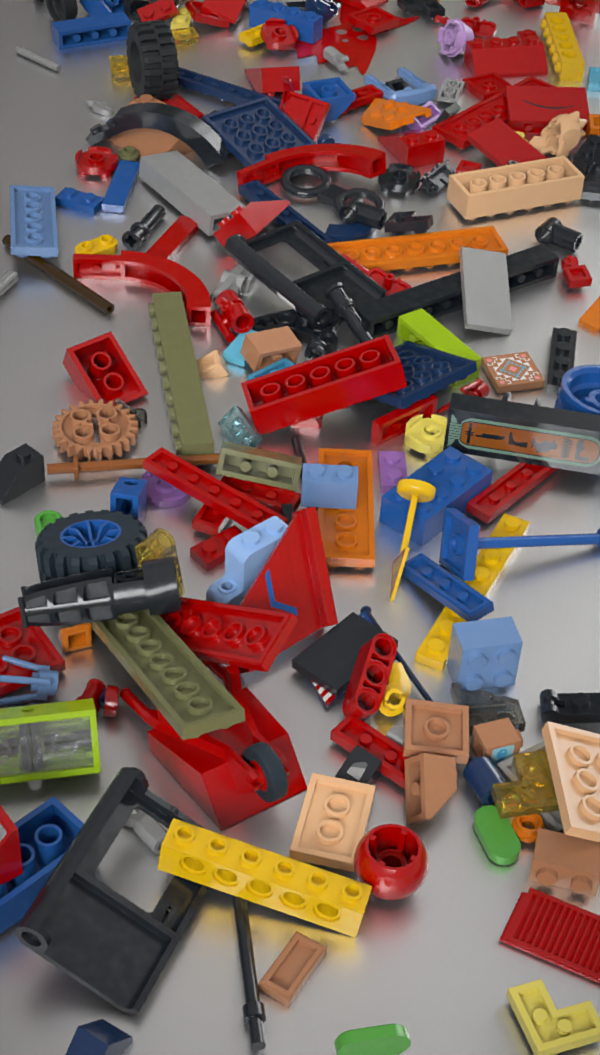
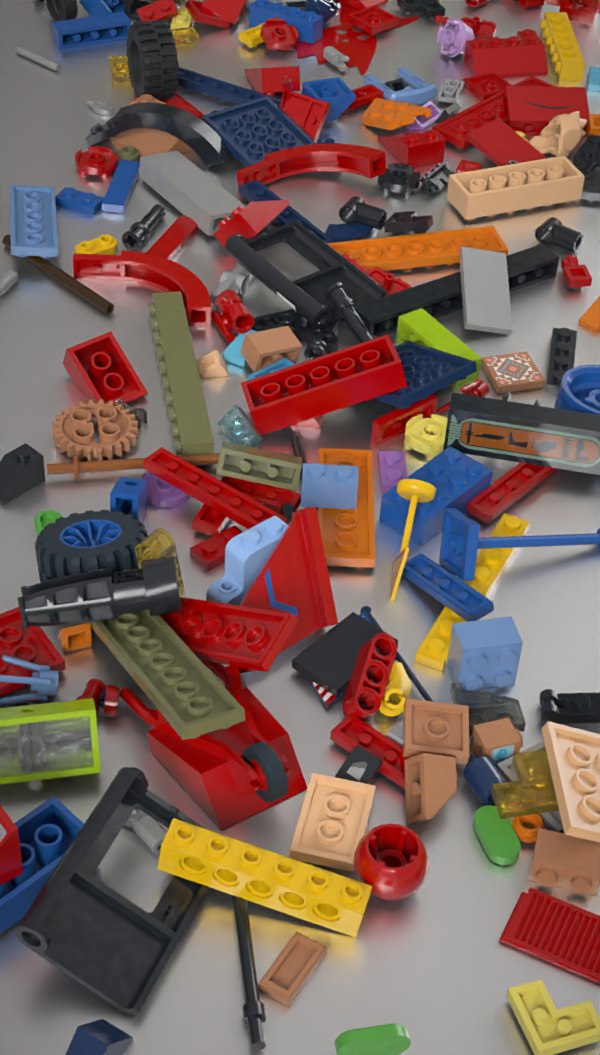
black bar [281,164,385,215] -> none

